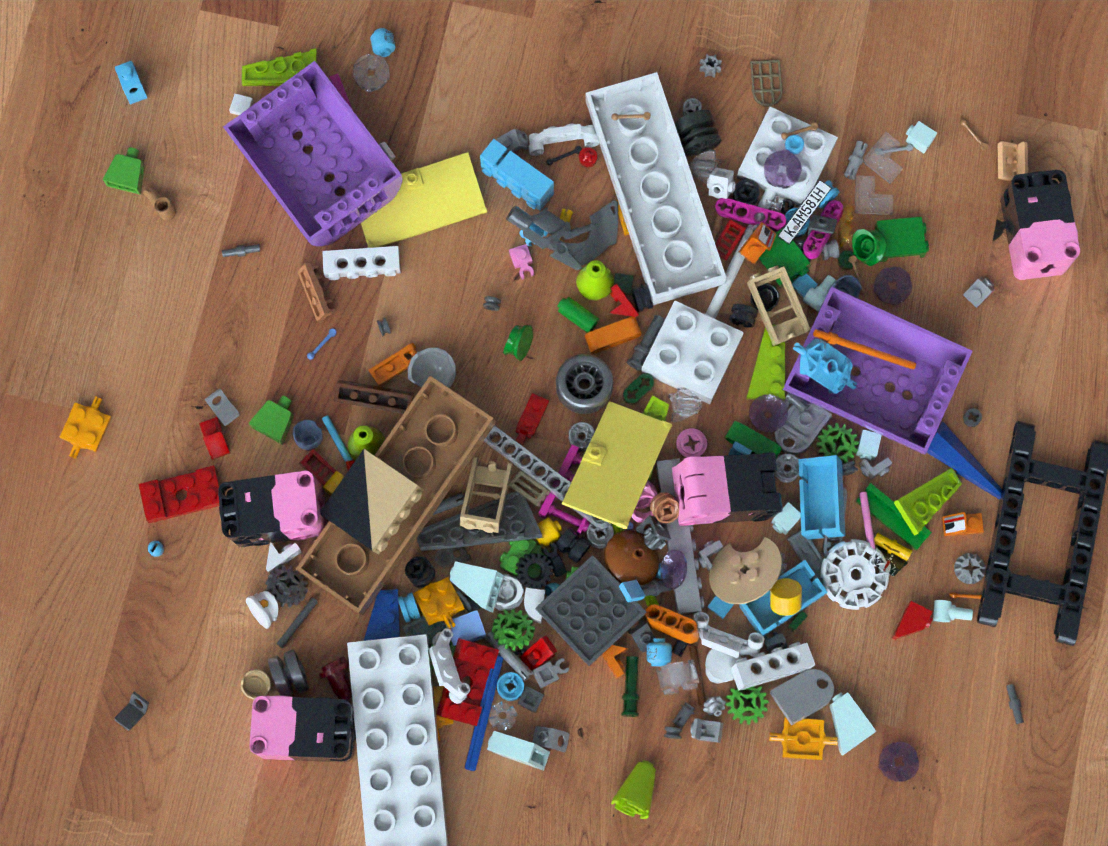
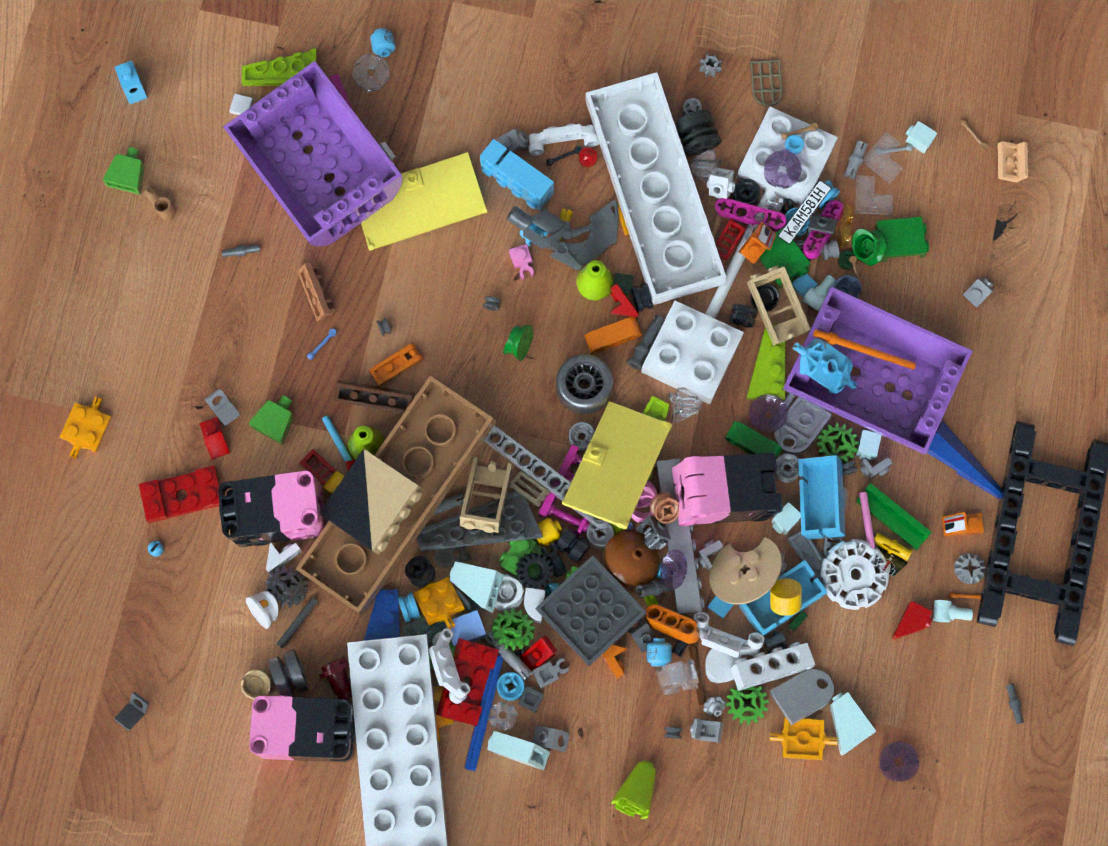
sand blue hair [293,420,323,450] -> none
white brick [323,246,401,280] -> none
light grey cylinder [408,347,456,388] -> none
red hinge [515,393,549,446] -> none
green brick [557,297,600,333] -> none
medium nougat hinge [611,112,651,121] -> none
medium azure tile [619,580,646,602] -> none
dark green pin [621,656,640,717] -> none
dark green beam [623,373,654,405] -> none
dark grey pin [672,702,695,728] -> none
bright pink gear [676,428,707,458] -> none
medium azure tile [728,441,752,456] -> none
dark grey pin [786,393,811,413] -> none
clear purple plate [874,266,912,305] -> none
lime wing [894,468,962,536] -> none
dark grey bush [963,408,982,427] -> none
piece [1000,170,1080,280] -> none

